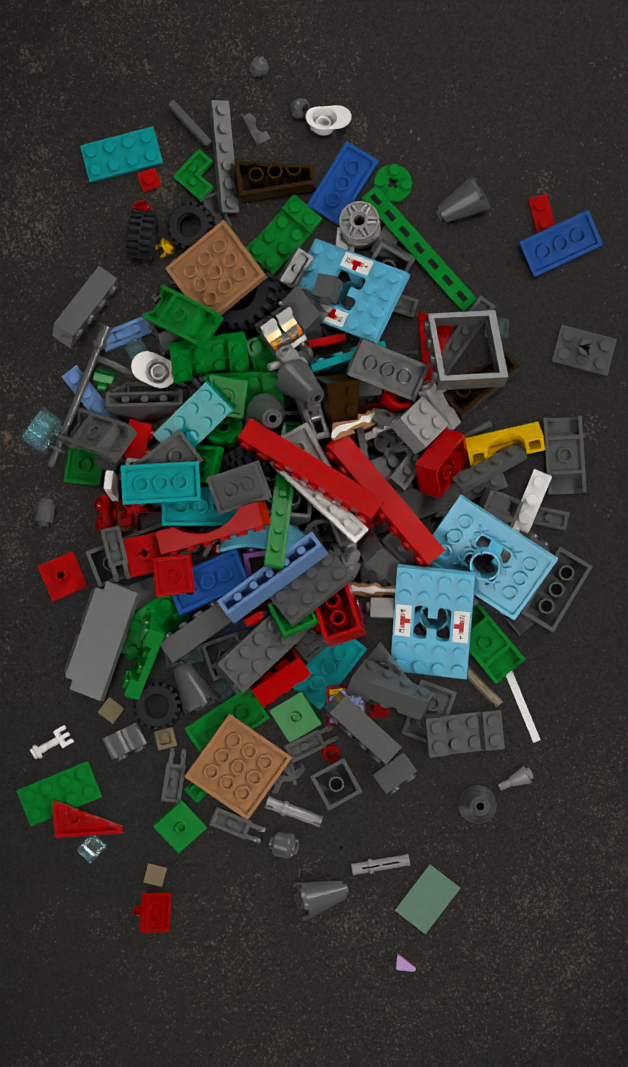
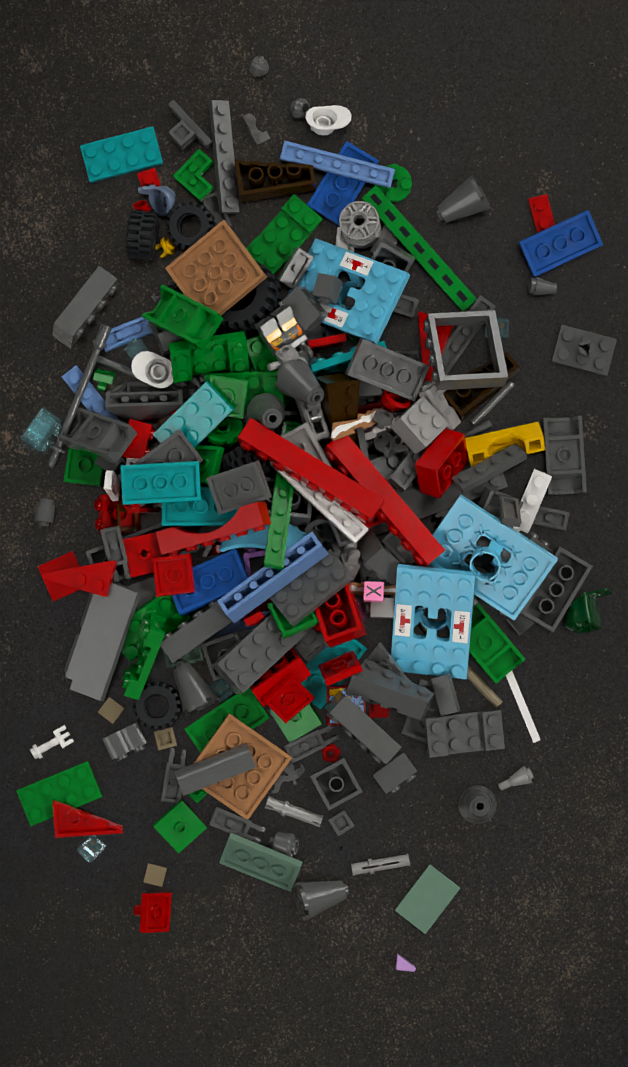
none -> red wing [43,560,118,597]
none -> sand blue hat [138,184,176,217]
none -> dark grey brick [168,119,196,151]
none -> dark grey brick [174,743,256,796]
none -> sand green plate [219,833,303,892]
none -> red tile [262,673,315,723]
none -> medium blue tile [280,140,395,188]
none -> red tile [318,651,363,686]
none -> dark grey tile [328,810,354,836]
none -> bright pink tile [364,581,384,603]
none -> dark grey tile [431,674,460,716]
none -> dark grey bar [469,380,514,426]
none -> dark grey tile [498,496,522,527]
none -> dark grey cone [528,277,557,295]
none -> dark green piece [565,588,612,633]

